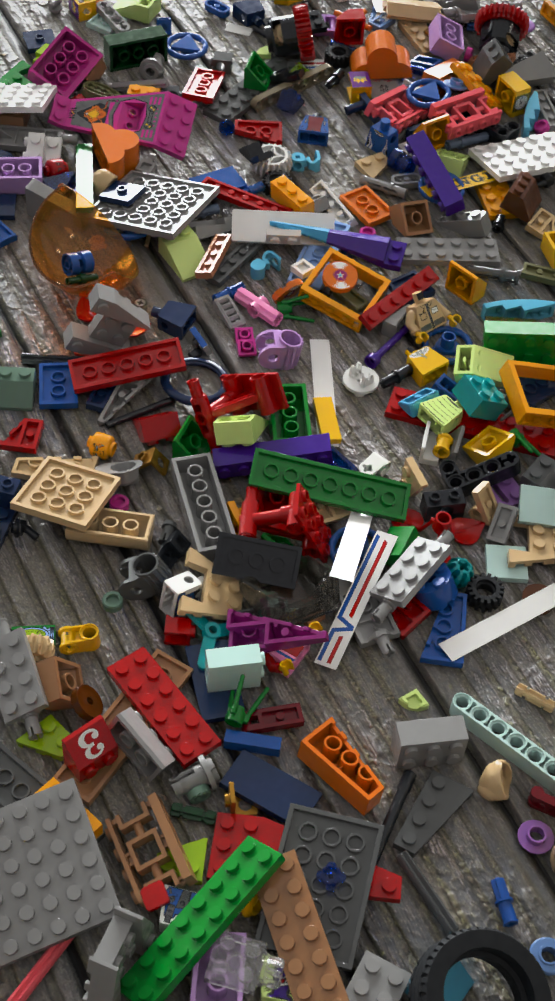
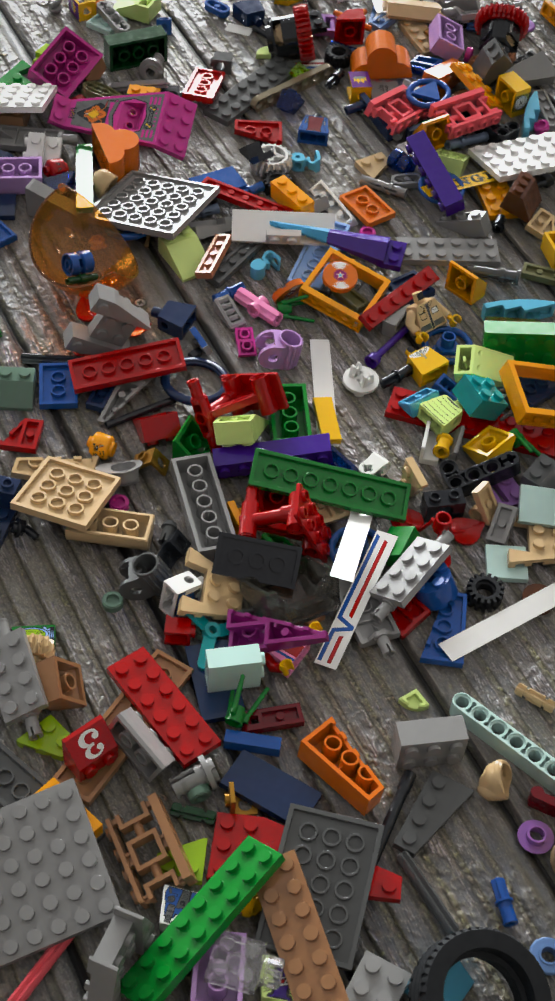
dark blue plate [22,29,55,54] -> none
yellow piece [58,623,101,655] -> none
reddish brown piece [71,684,103,721] -> none
plate [99,180,146,207] -> none
light grey plate [135,153,157,174] -> none
red piece [140,880,170,912] -> none
blue piece [167,32,209,60] -> none
clear blue plate [219,119,235,136] -> none
green slope [244,51,273,92] -> none
black slope [269,67,305,82] -> none
white plate [290,258,315,280] -> none
clear blue plate [316,862,346,892] -> none
blue torso [365,117,398,159] -> none
medium nougat slope [389,199,433,237] -> none
medium blue piece [444,77,467,91] -> none
teal piece [446,557,474,588] -> none

